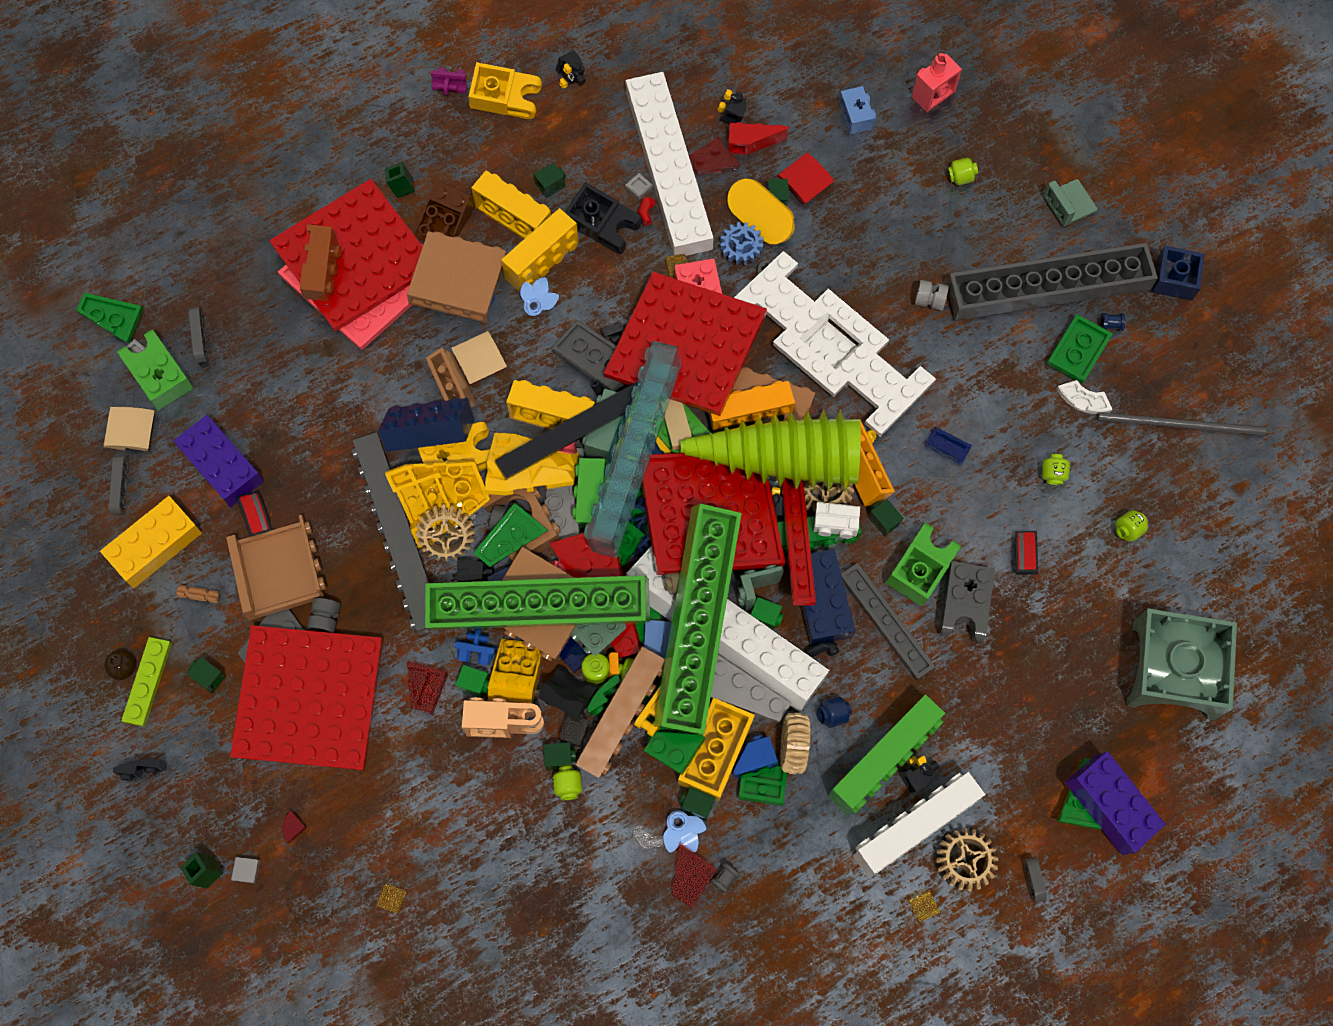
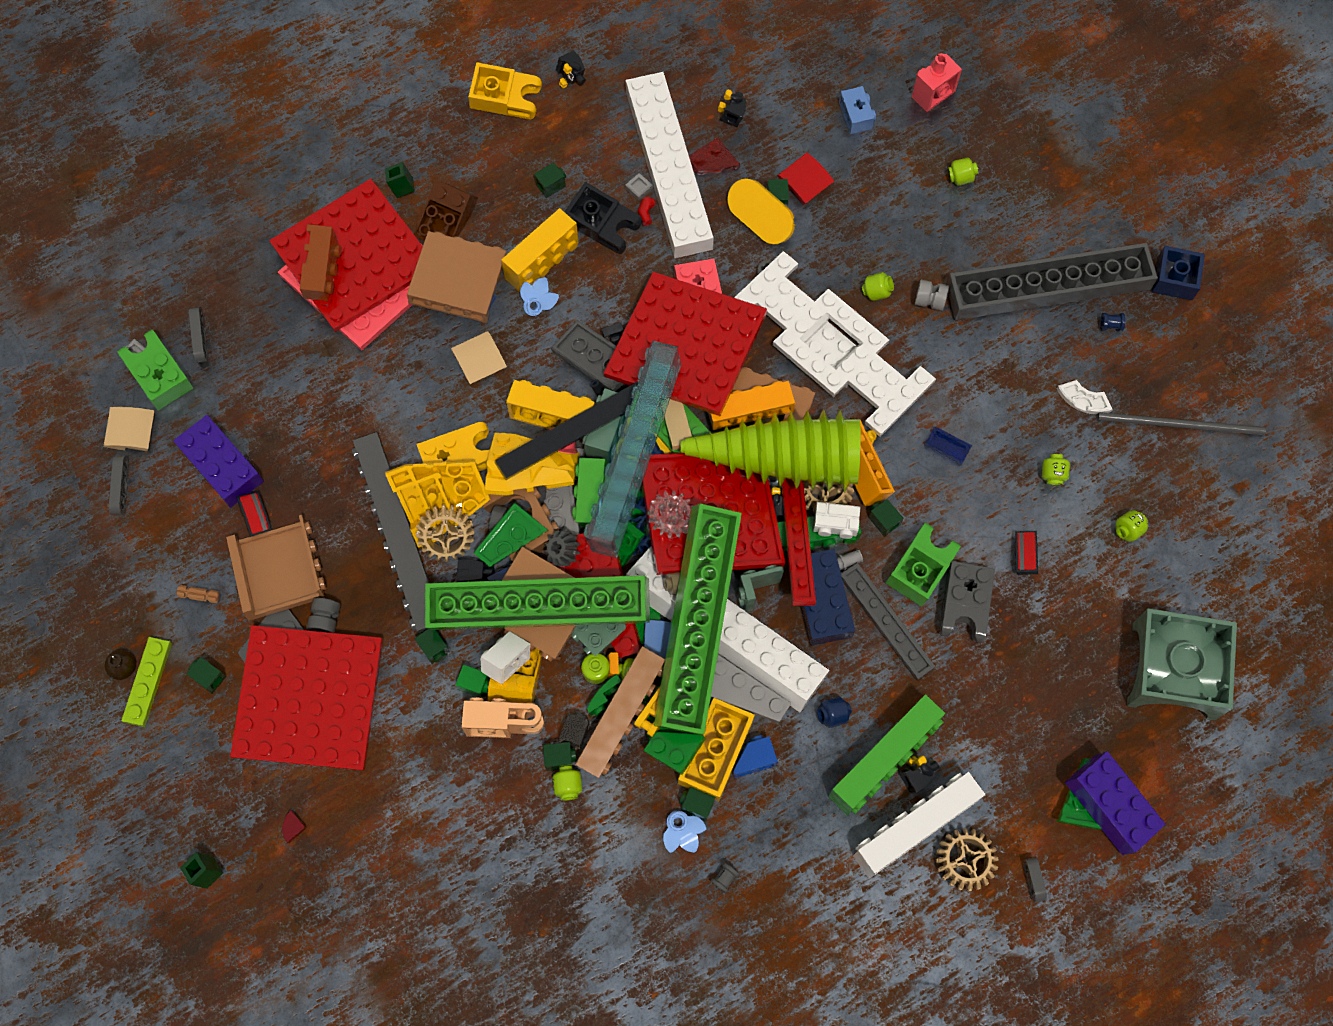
green wing [77,293,144,344] -> none
yellow brick [100,496,202,588] -> none
black slope [113,758,167,781] -> none
light grey tile [231,857,260,884] -> none
clear yellow tile [376,884,407,914] -> none
dark blue brick [378,398,474,452] -> none
clear red wing [407,661,448,715] -> none
medium nougat brick [426,347,477,408] -> none
magenta hips [431,67,467,96] -> none
blue hips [454,629,498,666] -> none
yellow brick [471,171,551,239] -> none
black brick [538,666,598,718] -> none
clear blue tile [559,636,588,673] -> none
clear arm [632,825,664,849] -> none
clear yellow tile [665,253,687,277] -> none
clear red wing [672,844,717,909] -> none
medium blue gear [720,222,763,265] -> none
red slope [728,122,788,155] -> none
green wing [738,765,787,806] -> none
green brick [751,597,784,631] -> none
tan gear [780,713,811,774] -> none
black arm [806,641,839,658] -> none
clear yellow tile [909,891,941,923] -> none
sand green bracket [1043,179,1097,227] -> none
green plate [1047,314,1113,384] -> none
none -> dark green brick [414,629,450,664]
none -> white brick [480,631,530,685]
none -> dark grey gear [543,530,581,567]
none -> clear gear [648,491,693,538]
none -> light grey pin [837,549,863,571]
none -> lime head [862,272,894,301]

